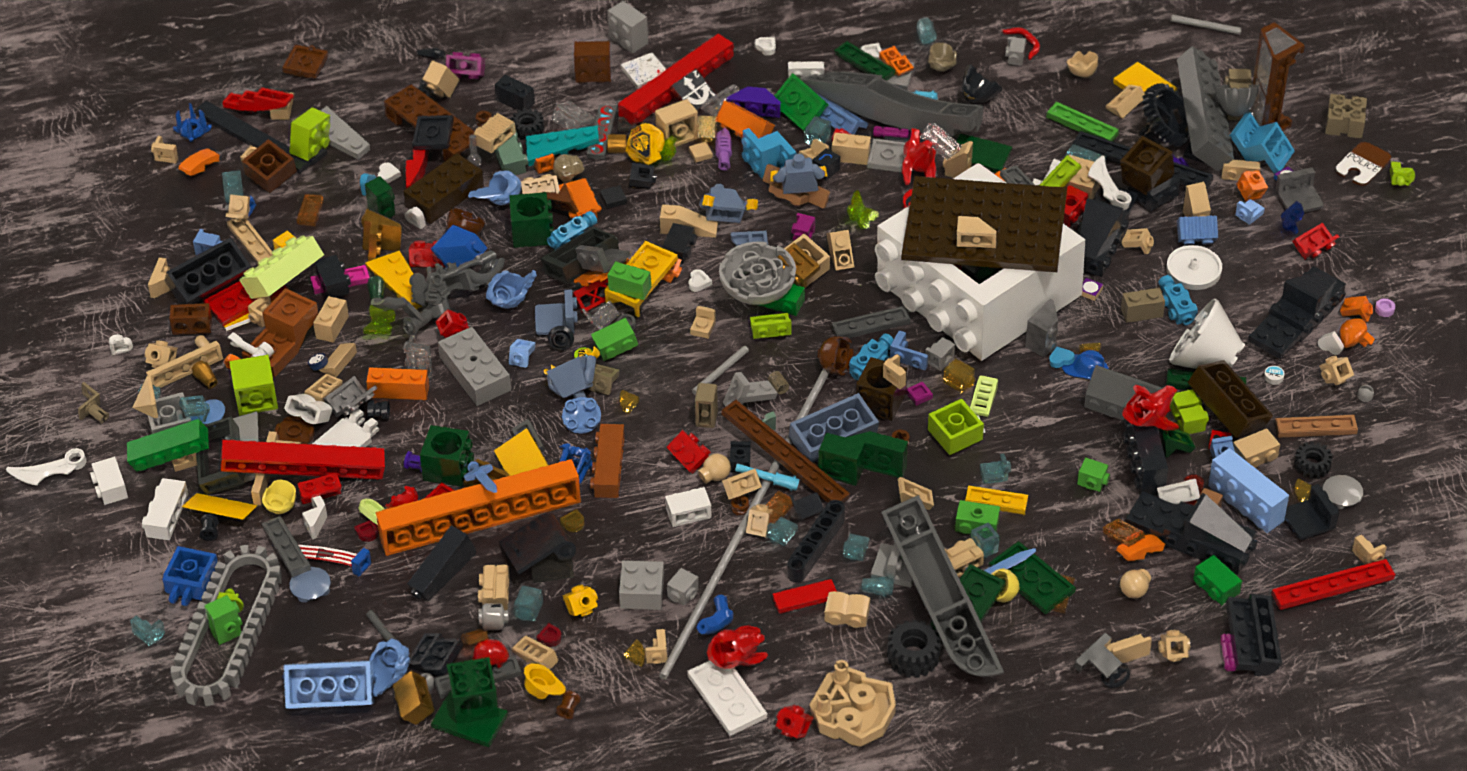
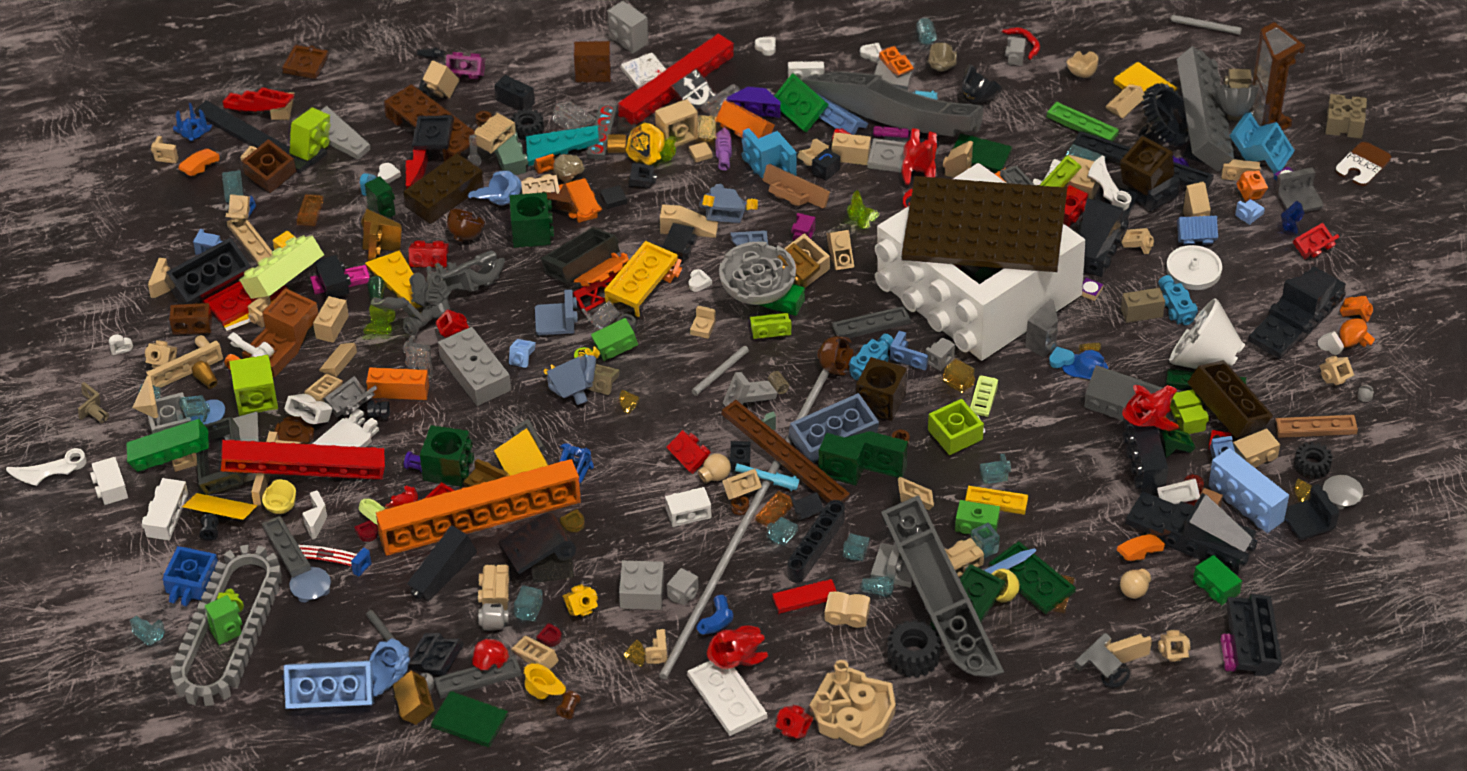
red bracket [297,472,342,505] -> none
tile [308,353,328,370] -> none
white tile [405,207,426,229] -> none
blue slope [431,225,487,267] -> none
dark green brick [447,657,499,724] -> none
clear orange tile [461,629,488,645] -> none
medium blue sword [464,461,497,493] -> none
medium blue hair [486,270,537,309] -> none
dark azure brick [547,211,597,250] -> none
black cone [548,326,574,351] -> none
medium blue dish [562,397,601,434] -> none
flat silver bracket [575,245,631,273] -> none
dark orange brick [590,424,625,498] -> none
bright green brick [608,261,652,300] -> none
dark tan brick [695,383,718,428] -> none
tan bracket [746,504,773,537] -> none
sand blue torso [770,154,827,194] -> none
clear light blue brick [805,116,831,145] -> none
dark green tile [834,41,896,81] -> none
tan bracket [883,354,906,389] -> none
magenta tile [906,381,933,406] -> none
clear bracket [920,123,962,160] -> none
tan slope [957,216,996,248] -> none
bright green brick [1077,458,1110,492] -> none
clear orange tile [1103,519,1145,547] -> none
white tile [1264,366,1284,385] -> none
red plate [1271,559,1395,610] -> none
tan bracket [1352,534,1386,565] -> none
lavender tile [1375,299,1395,317] -> none
lime piece [1390,162,1415,186] -> none

